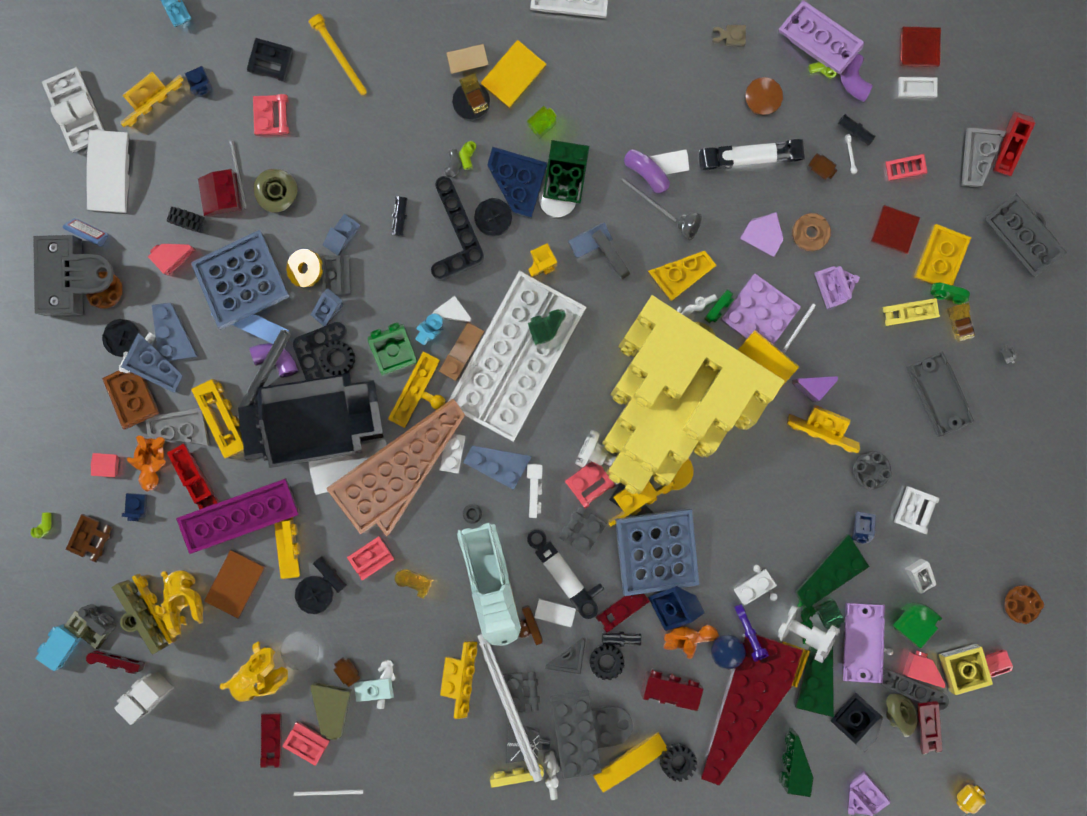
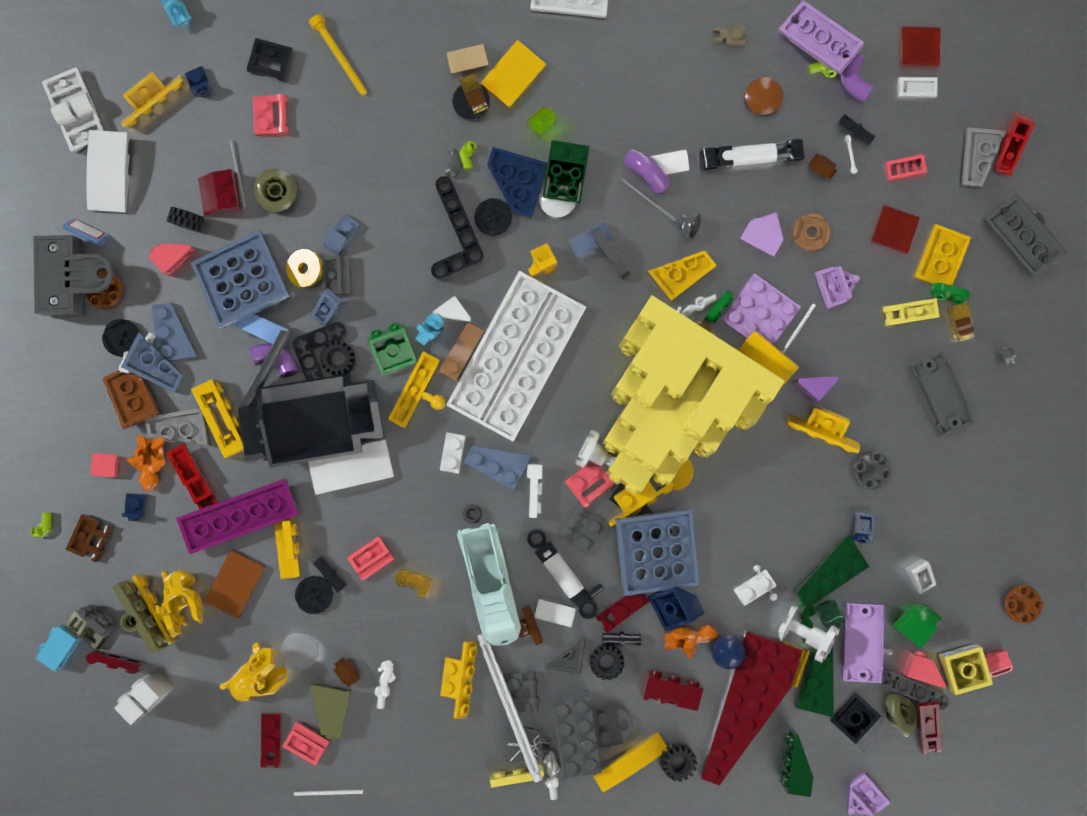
nougat wing [326,399,465,537] -> none
light aqua plate [354,678,394,702] -> none
black pin [391,196,408,236] -> none
clear green slope [528,309,566,346] -> none
dark purple piece [734,604,769,662] -> none
white plate [894,486,940,534] -> none
yellow head [956,784,986,814] -> none

